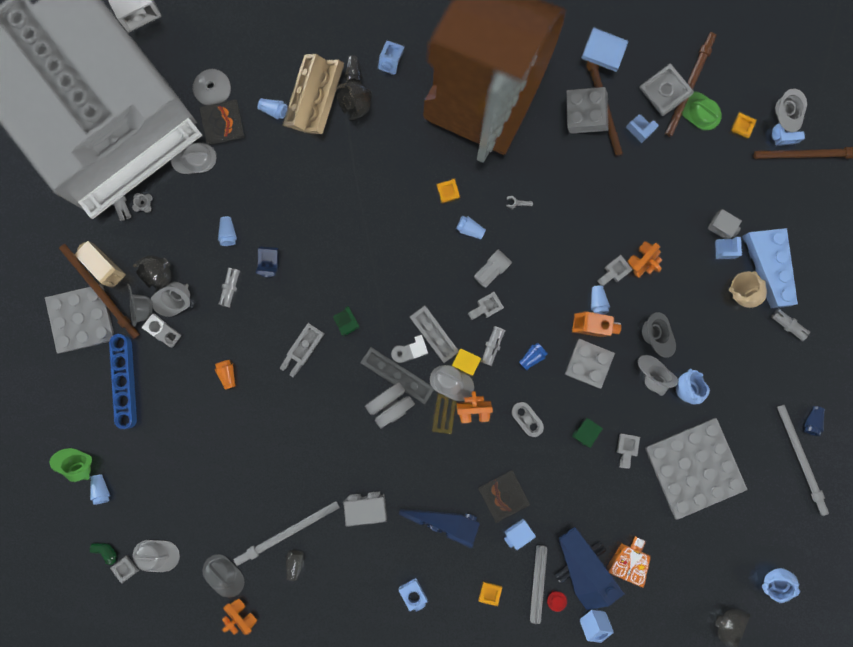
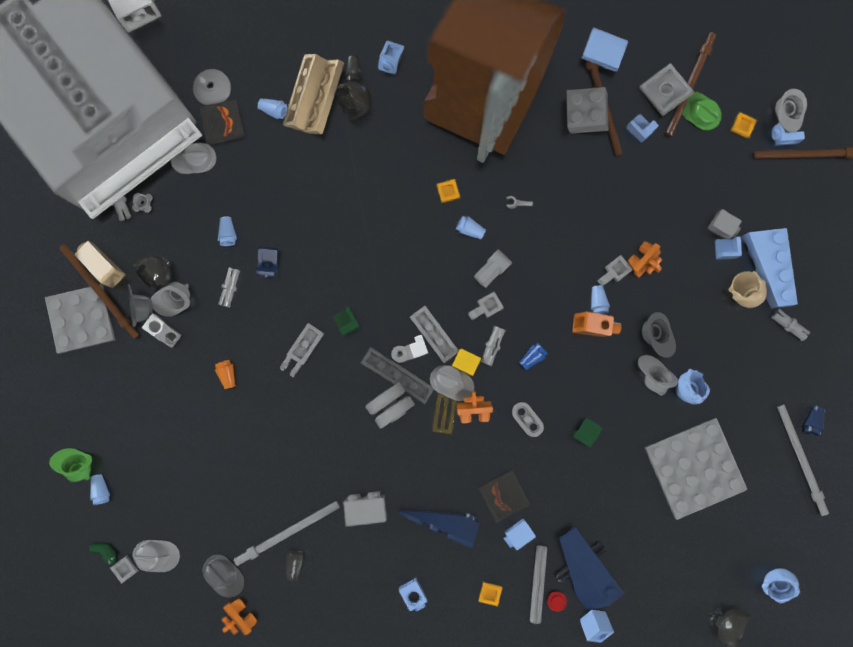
blue beam [109,334,137,429] -> none
light grey plate [564,339,615,389] -> none
orange torso [606,537,650,587] -> none
light grey plate [617,434,640,469] -> none

